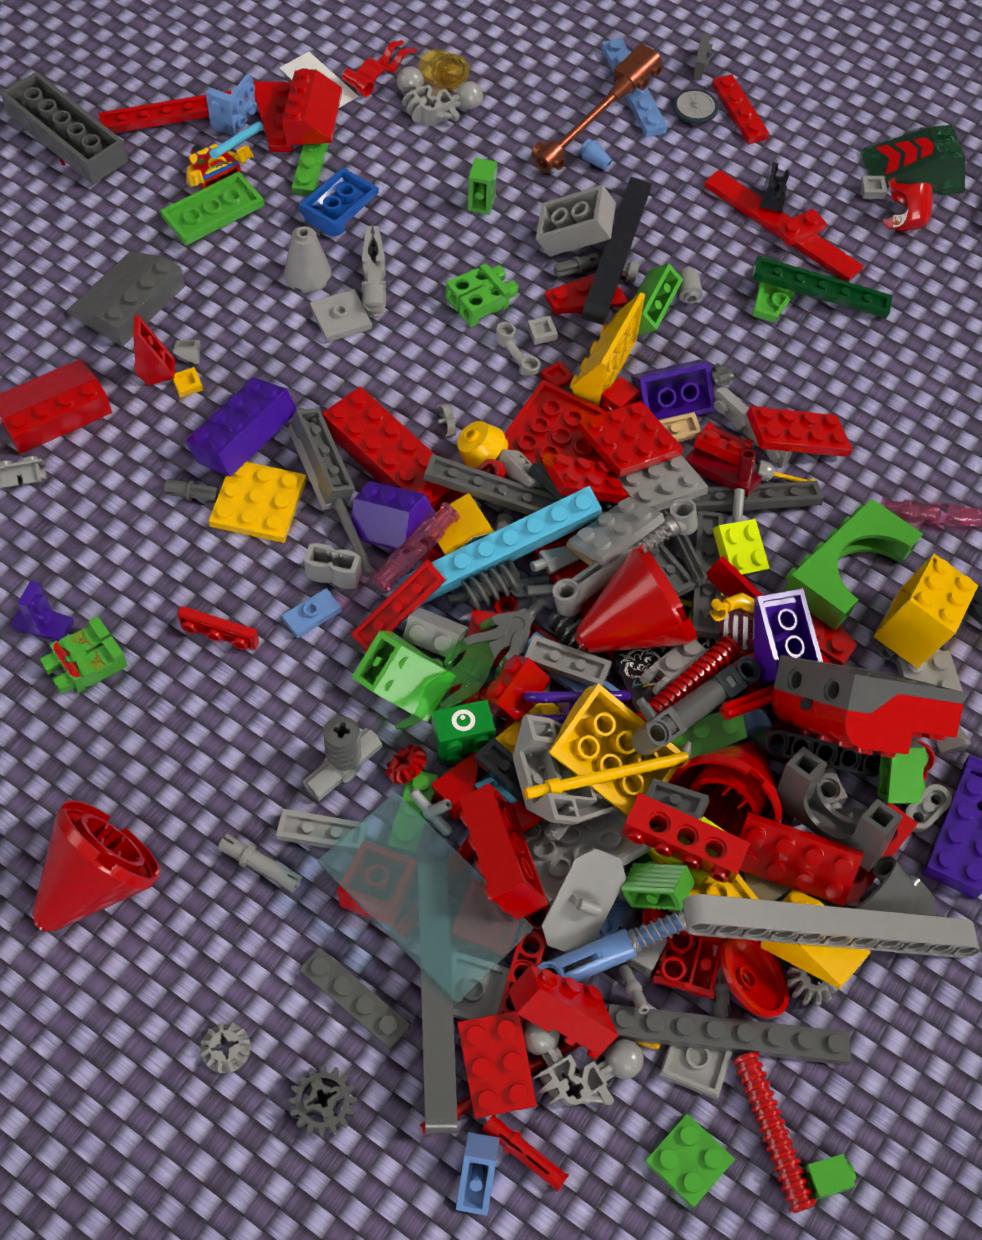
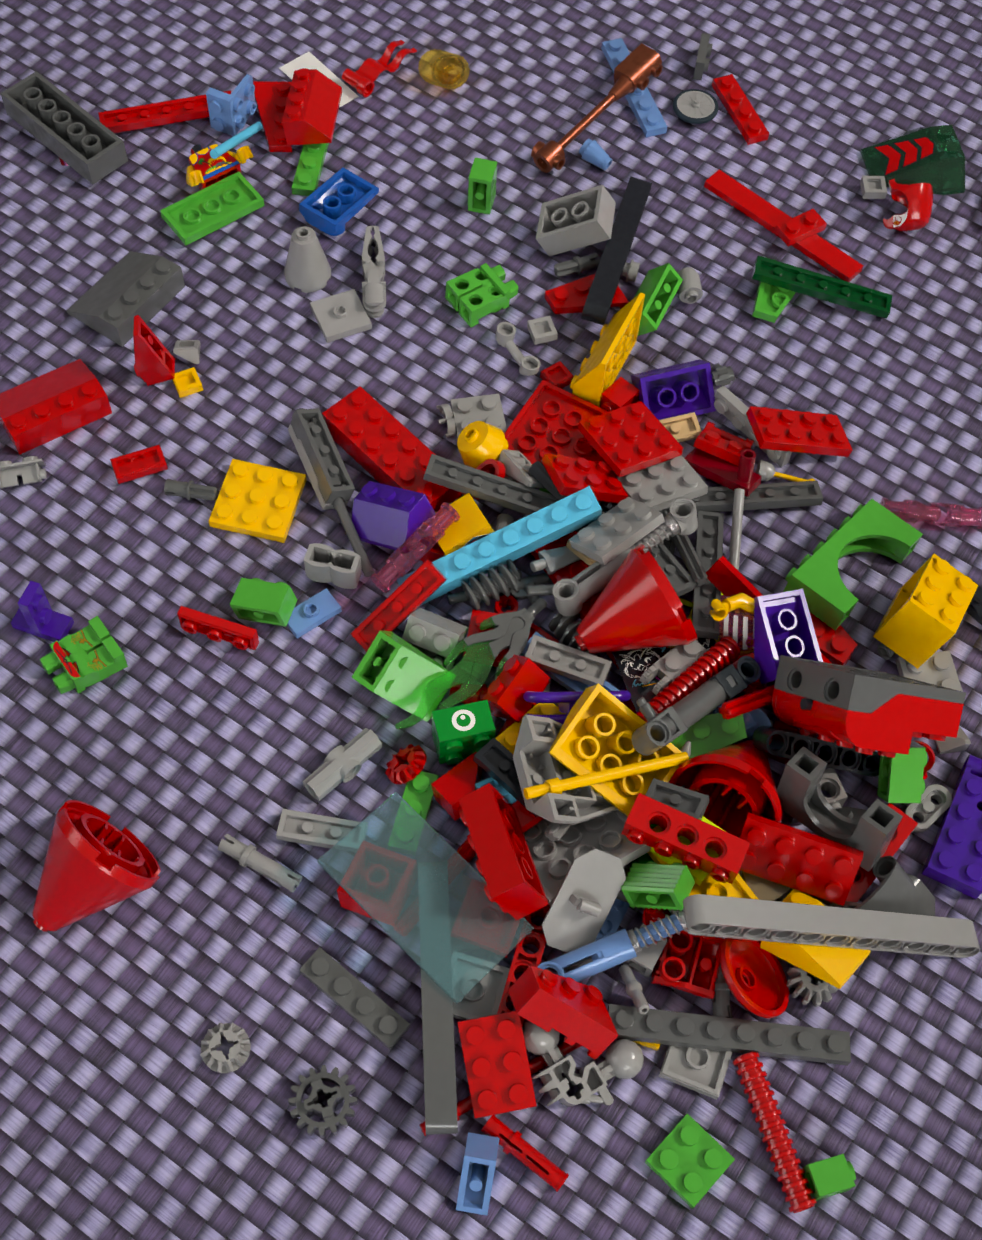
dark purple brick [185,377,297,477] -> none
dark grey piece [323,716,361,771] -> none
light grey piece [396,66,483,126] -> none
light grey piece [409,788,452,836] -> none
neon yellow plate [712,519,770,575] -> none
black hinge [760,162,790,214] -> none
none -> red plate [110,444,168,484]
none -> bright green brick [230,578,297,627]
none -> light grey plate [450,394,507,439]

